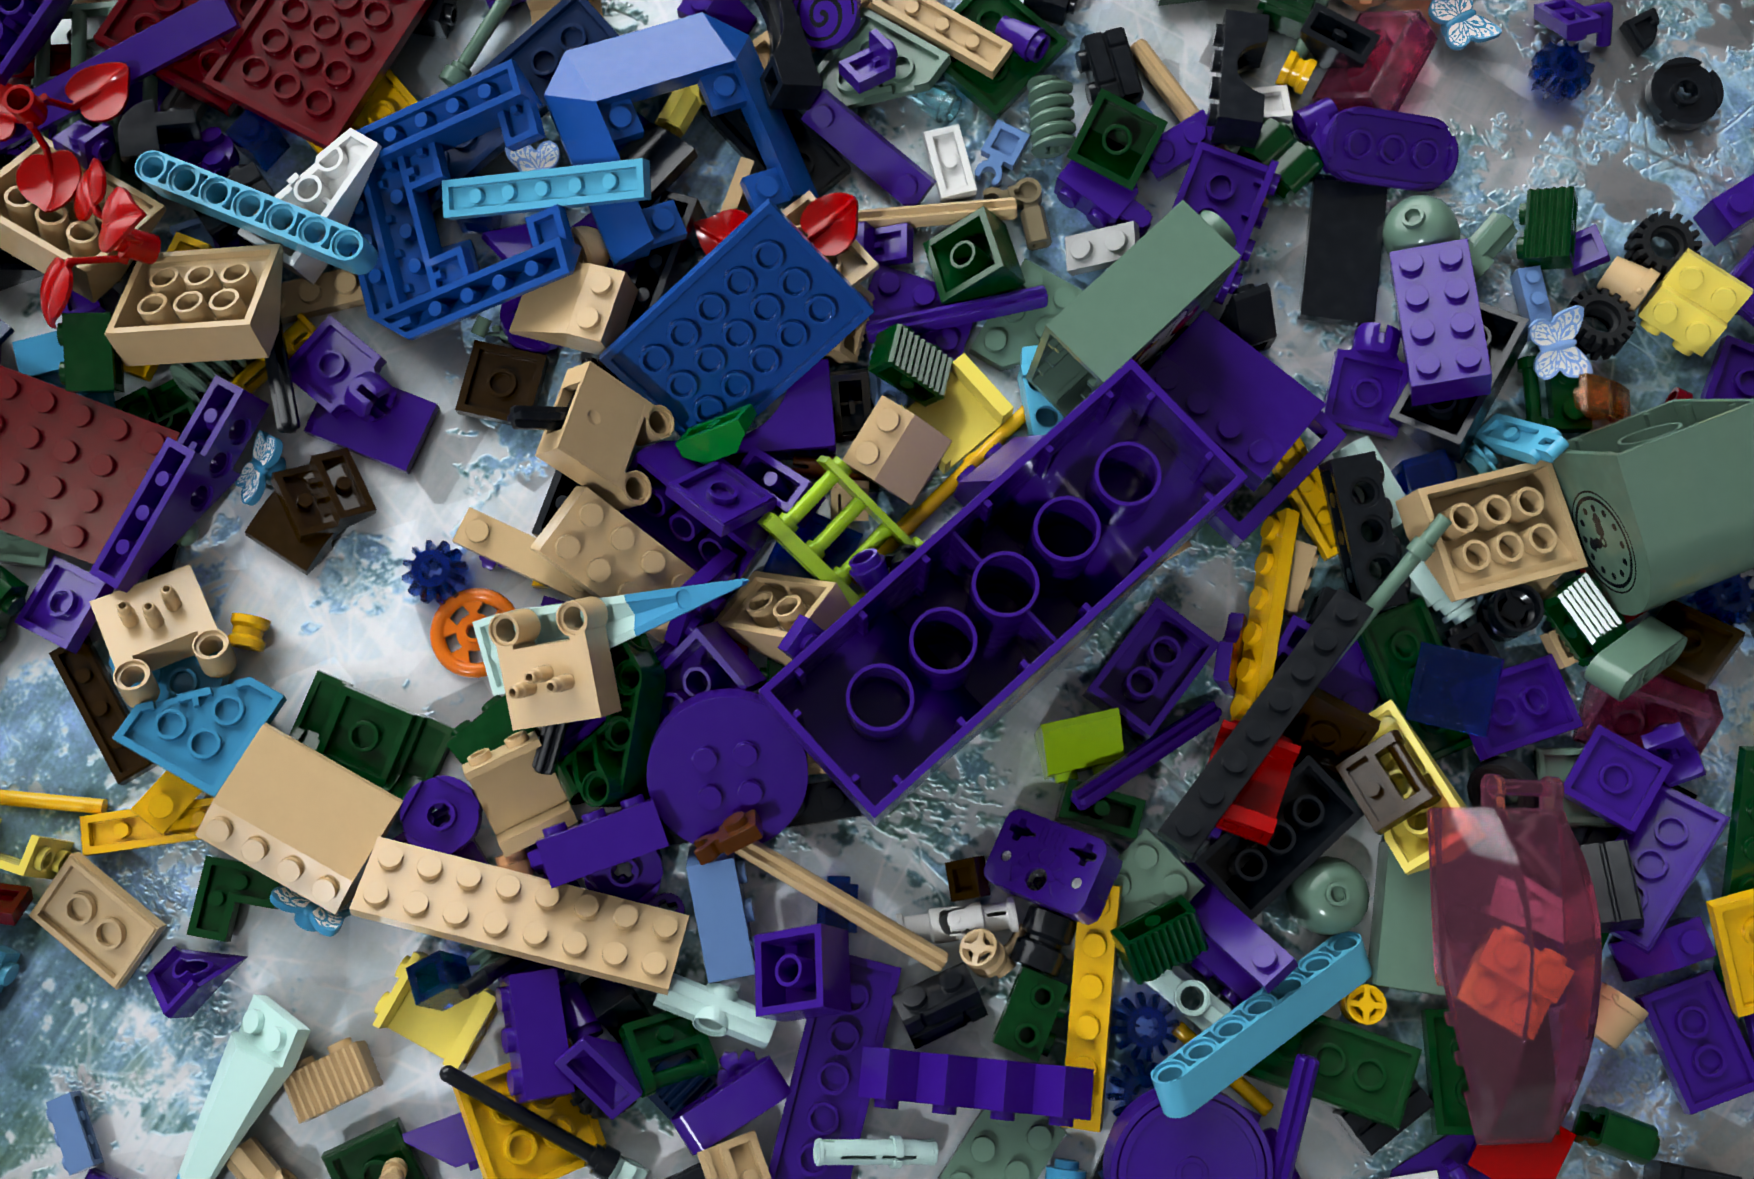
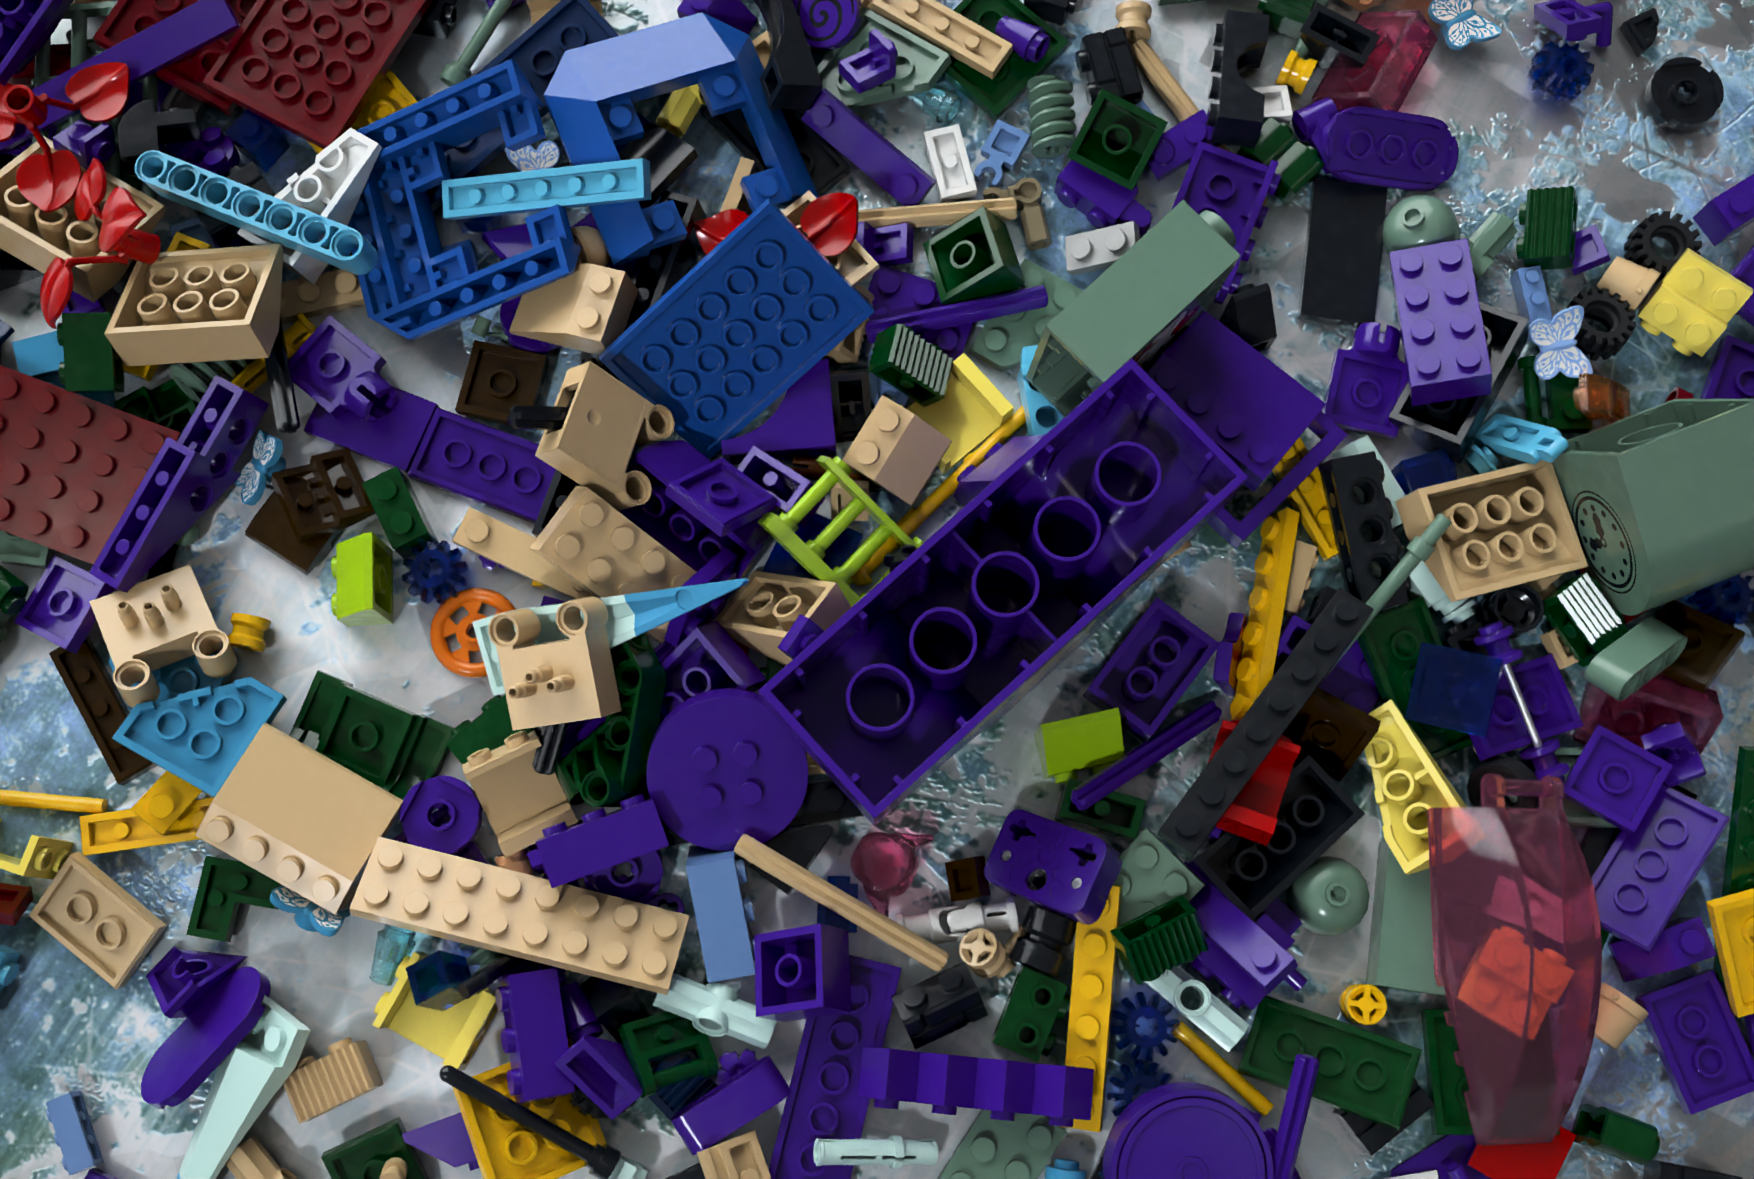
green slope [675,404,757,464] -> none
reddish brown plate [694,808,763,865] -> none
dark purple cone [849,548,889,594] -> none
medium azure beam [1150,931,1372,1118] -> none
dark brown plate [1335,730,1442,836] -> none
black brick [1569,840,1644,934] -> none
none -> dark purple tile [141,966,271,1109]
none -> lime slope [331,532,393,627]
none -> dark green brick [362,466,439,559]
none -> clear light blue cone [369,924,416,986]
none -> dark purple tile [407,407,556,524]
none -> black slope [749,824,835,895]
none -> clear pink piece [850,832,934,918]
none -> tan wheel [1115,0,1152,44]
none -> dark purple bracket [1252,897,1302,951]
none -> dark purple axle [1473,621,1570,788]

